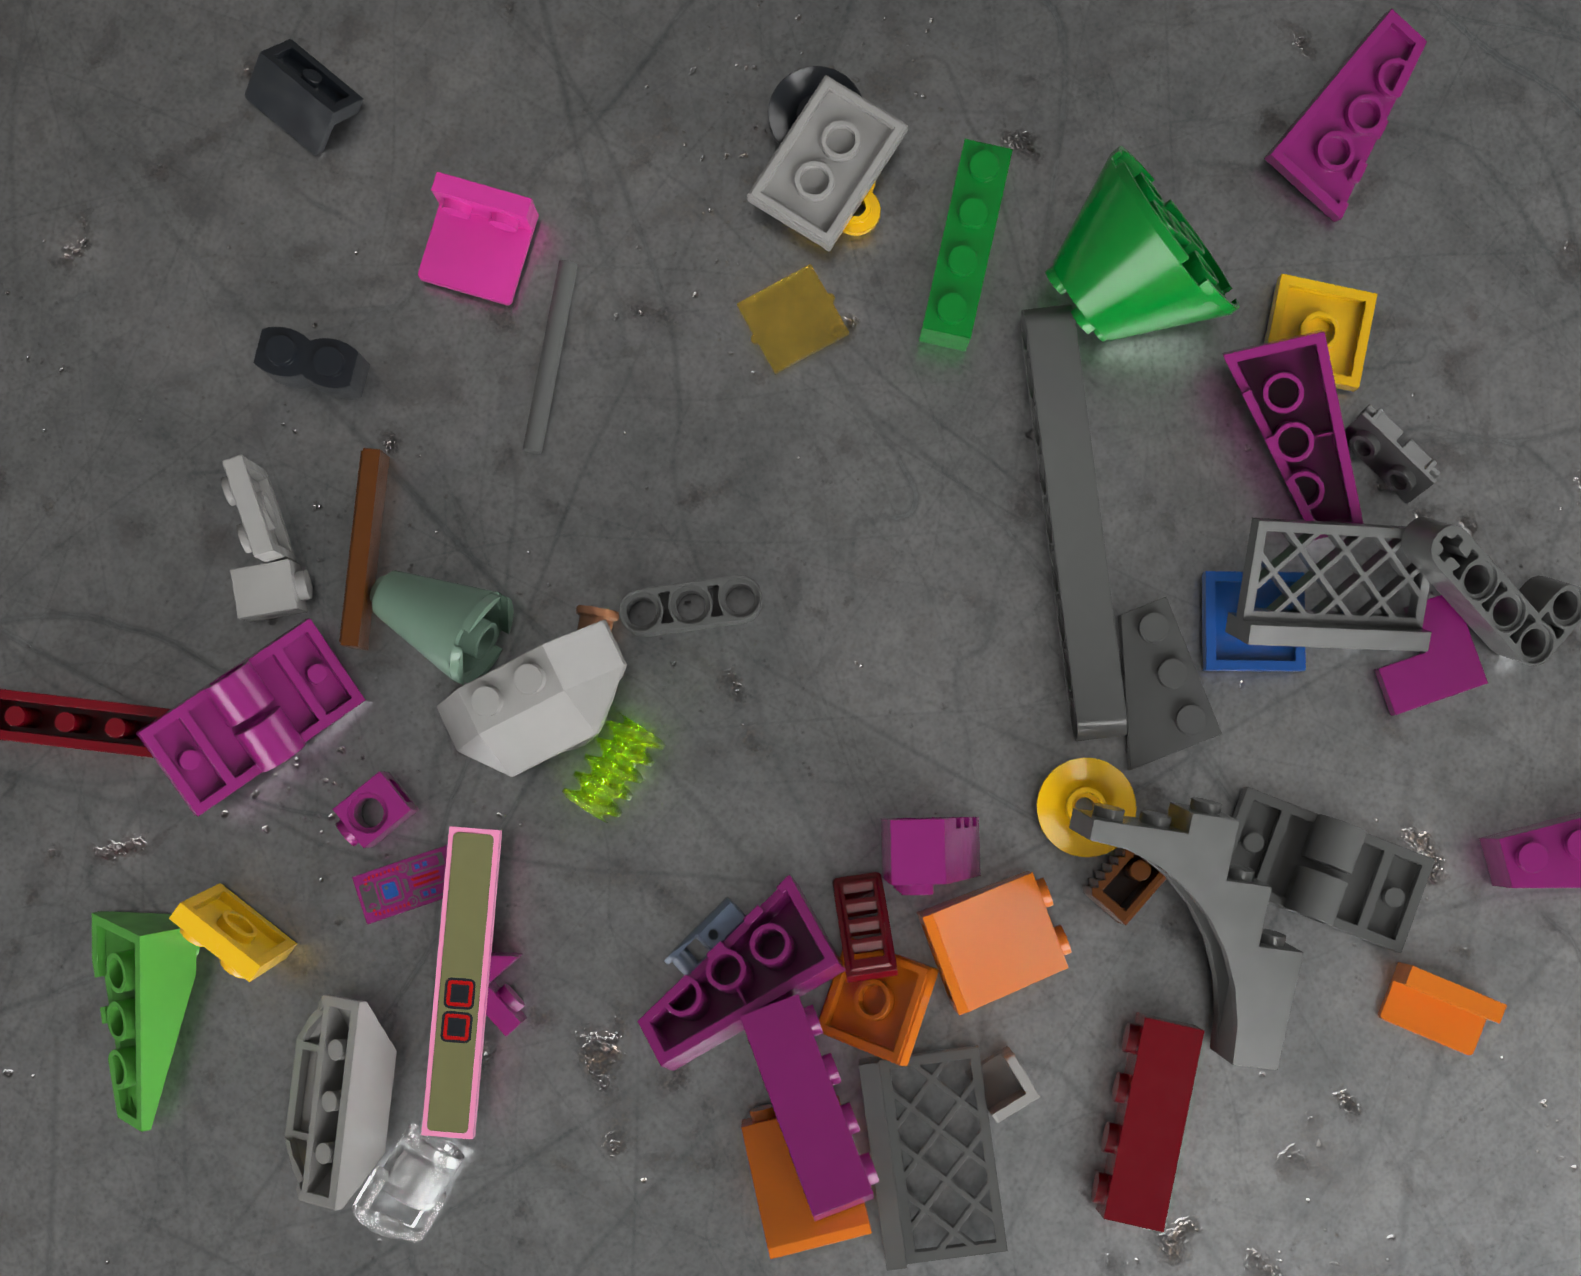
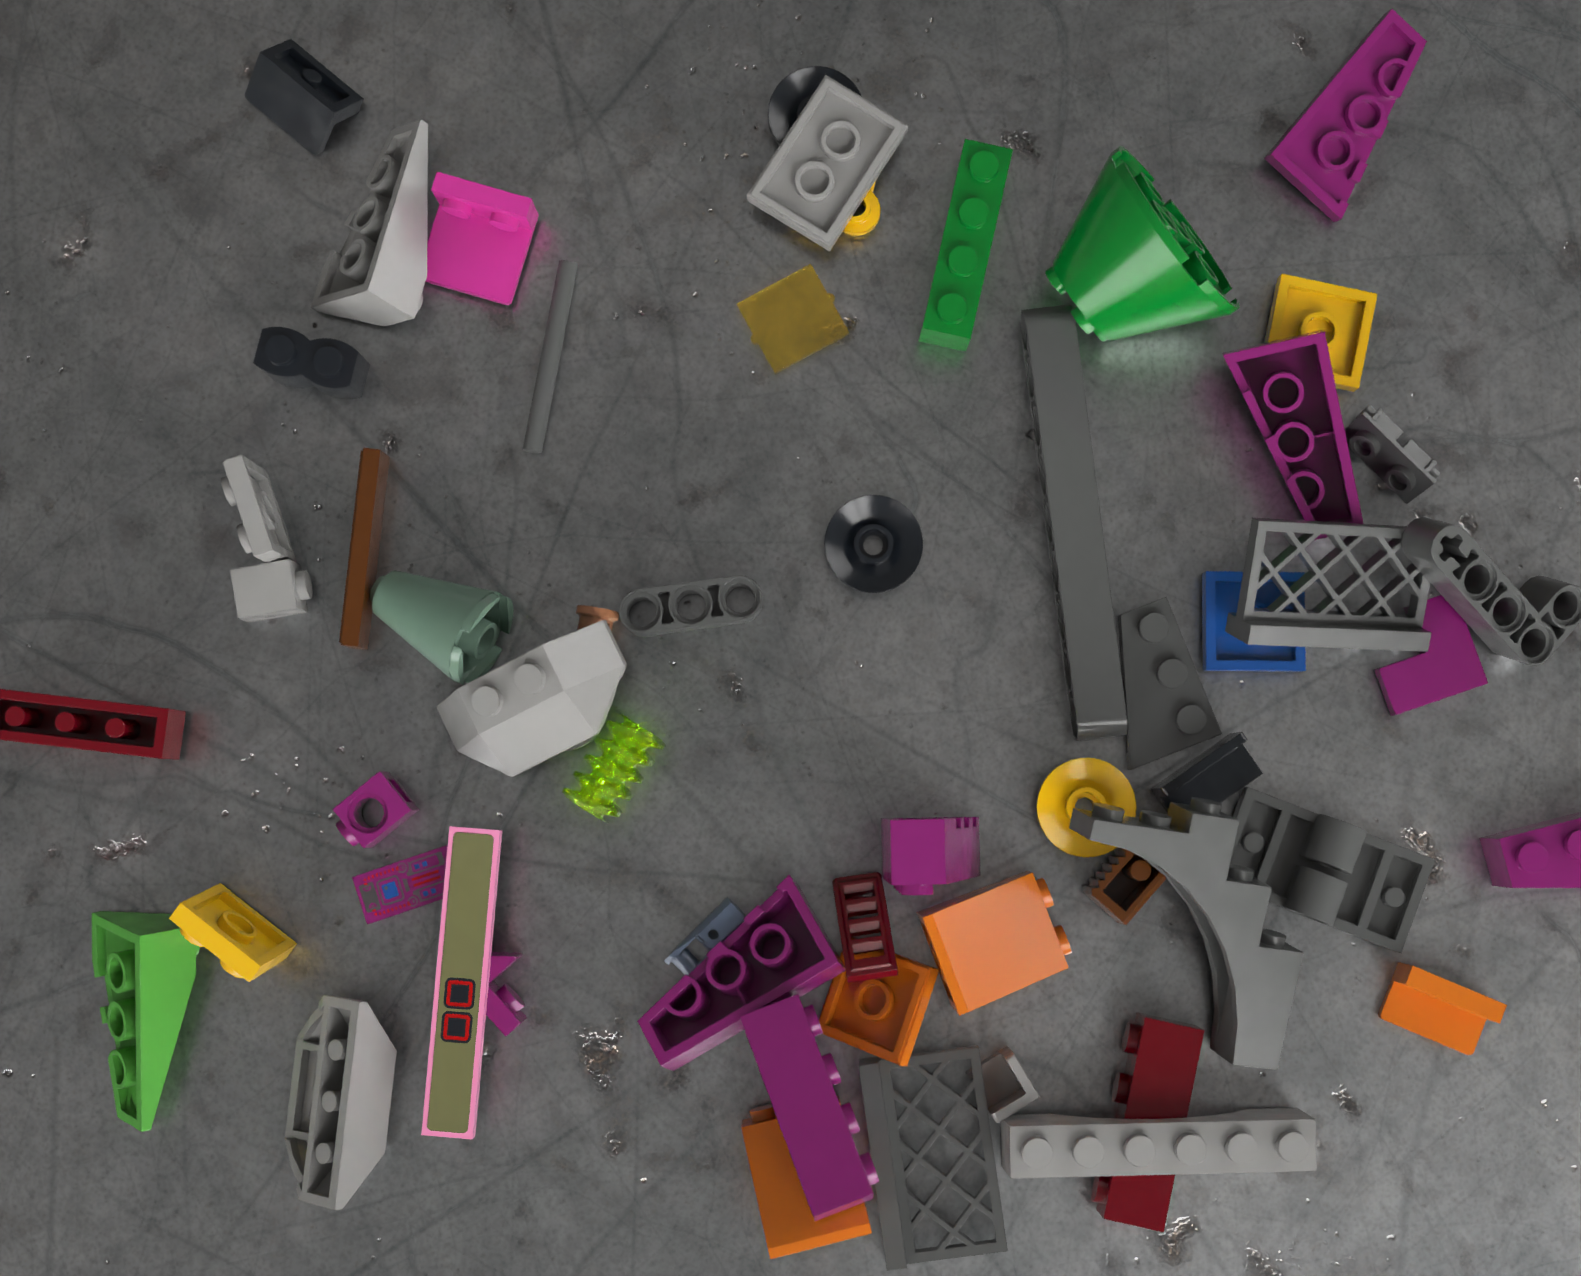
magenta plate [136,618,366,817] -> none
clear piece [352,1124,465,1243] -> none
none -> light grey wedge [311,119,428,327]
none -> black dish [824,495,923,593]
none -> light grey arch [1000,1108,1317,1179]
none -> black panel [1151,732,1263,814]

